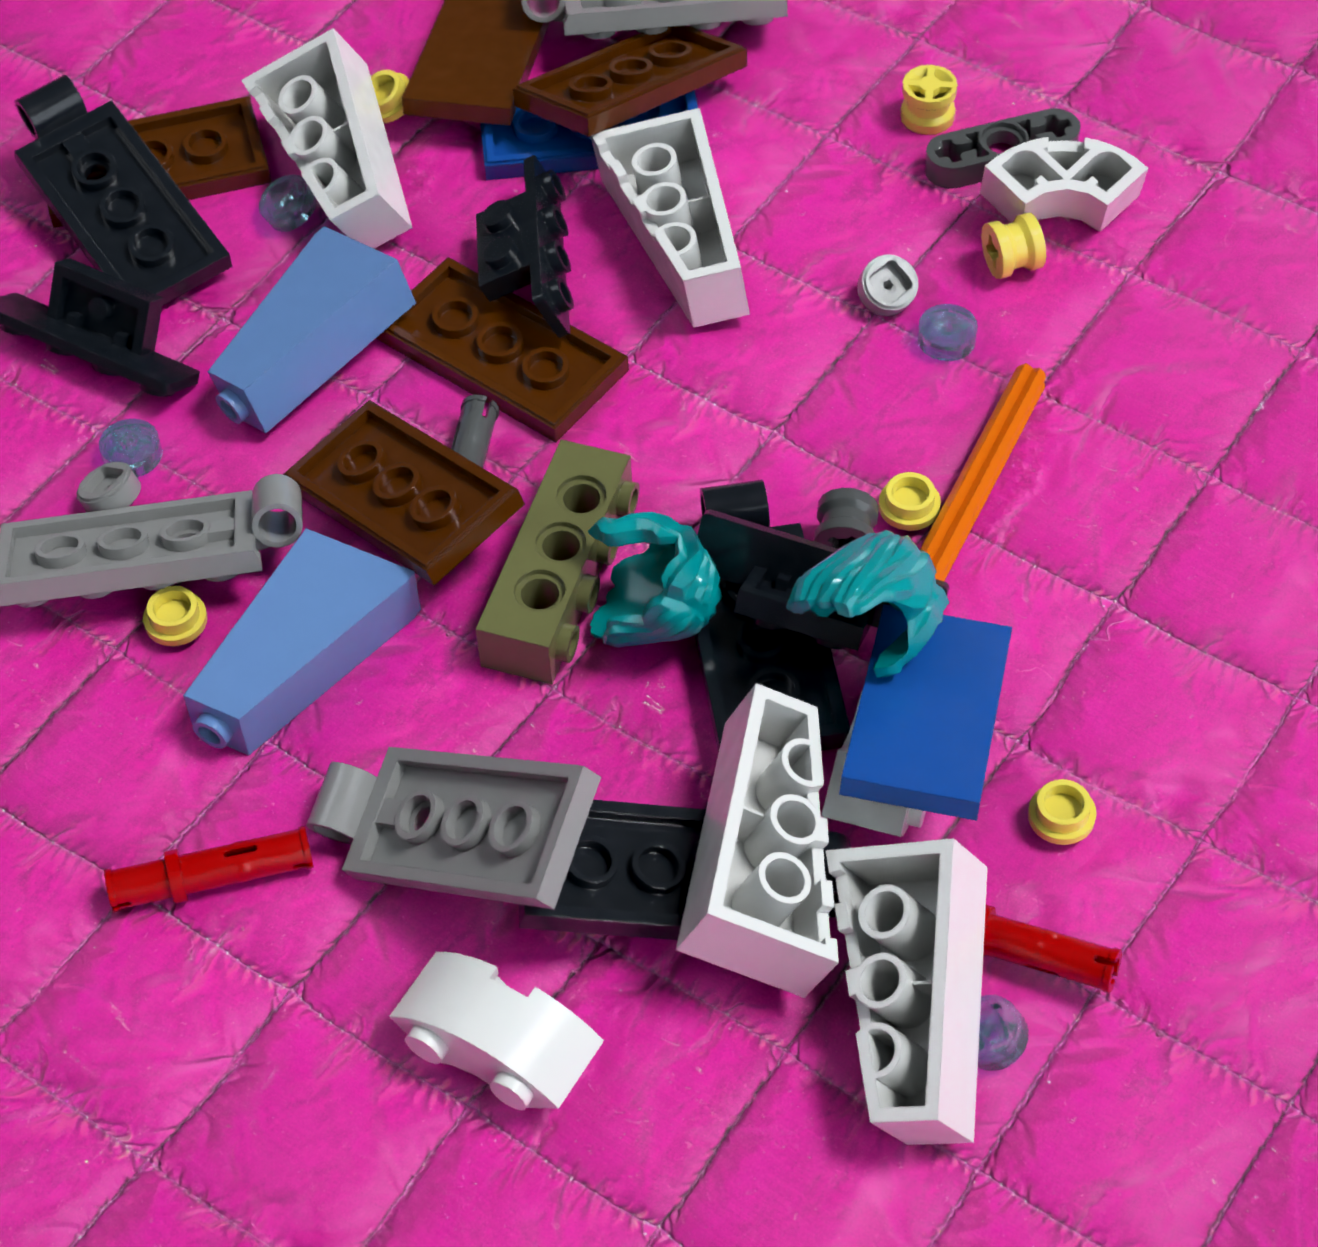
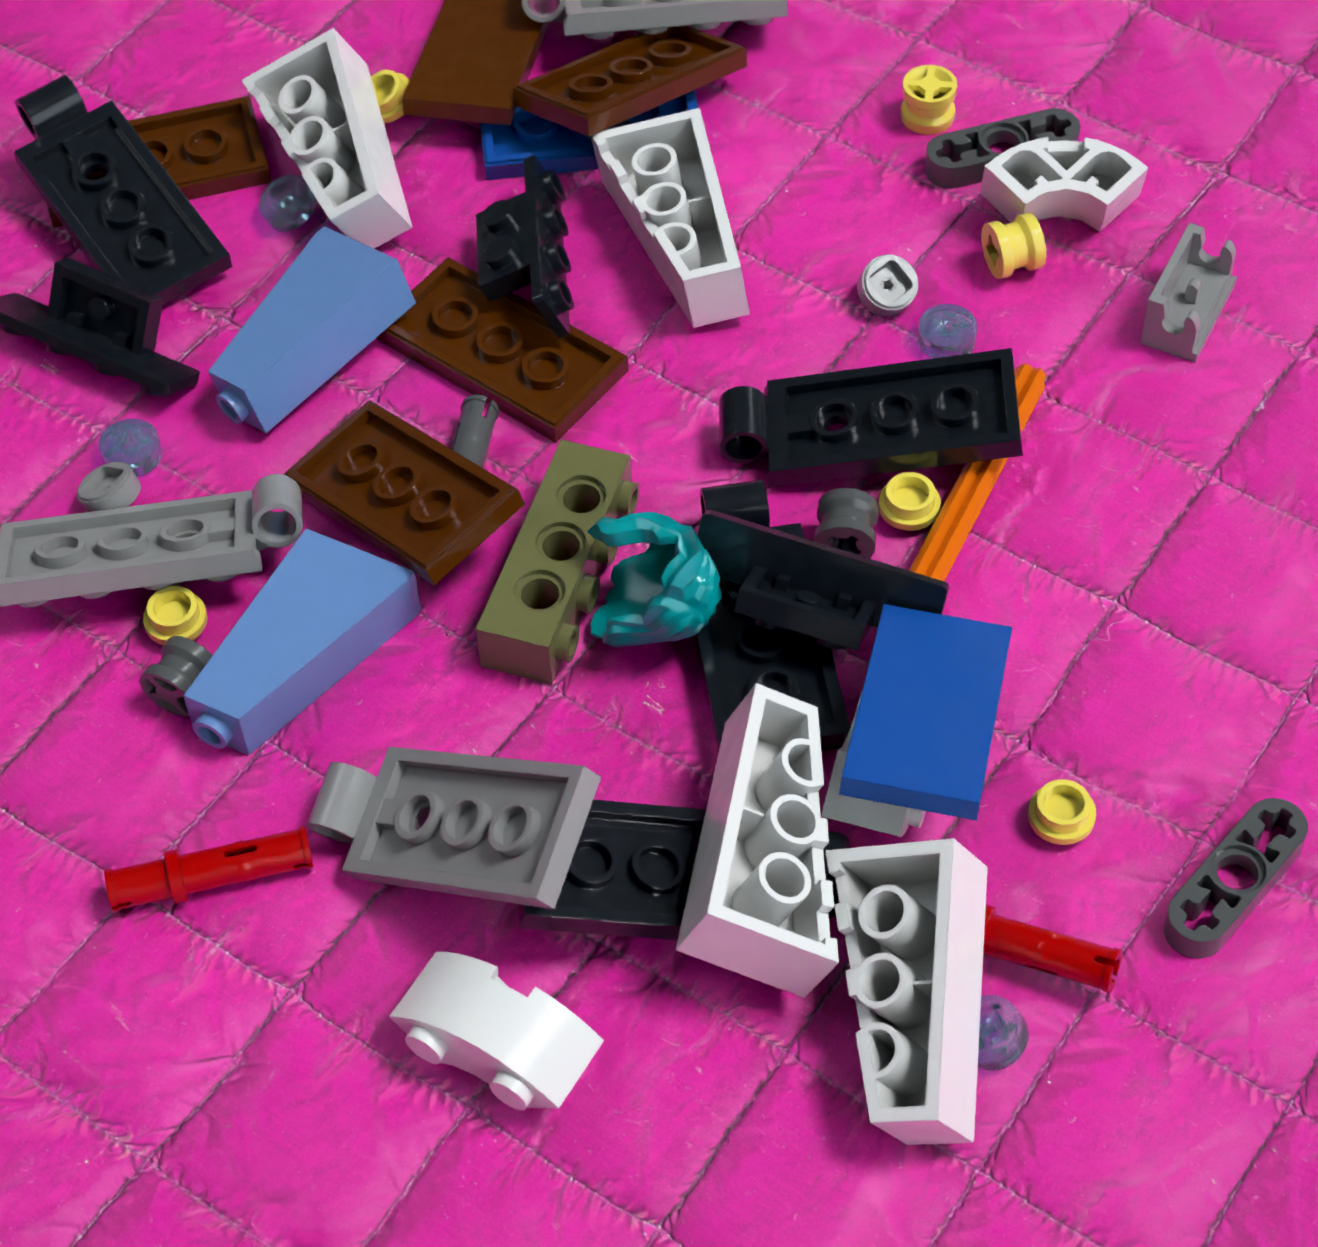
teal hair [786,530,949,678] -> none
none -> dark grey wheel [139,636,213,717]
none -> black hinge [719,348,1023,488]
none -> light grey hinge [1140,223,1237,363]
none -> dark grey beam [1164,798,1308,959]

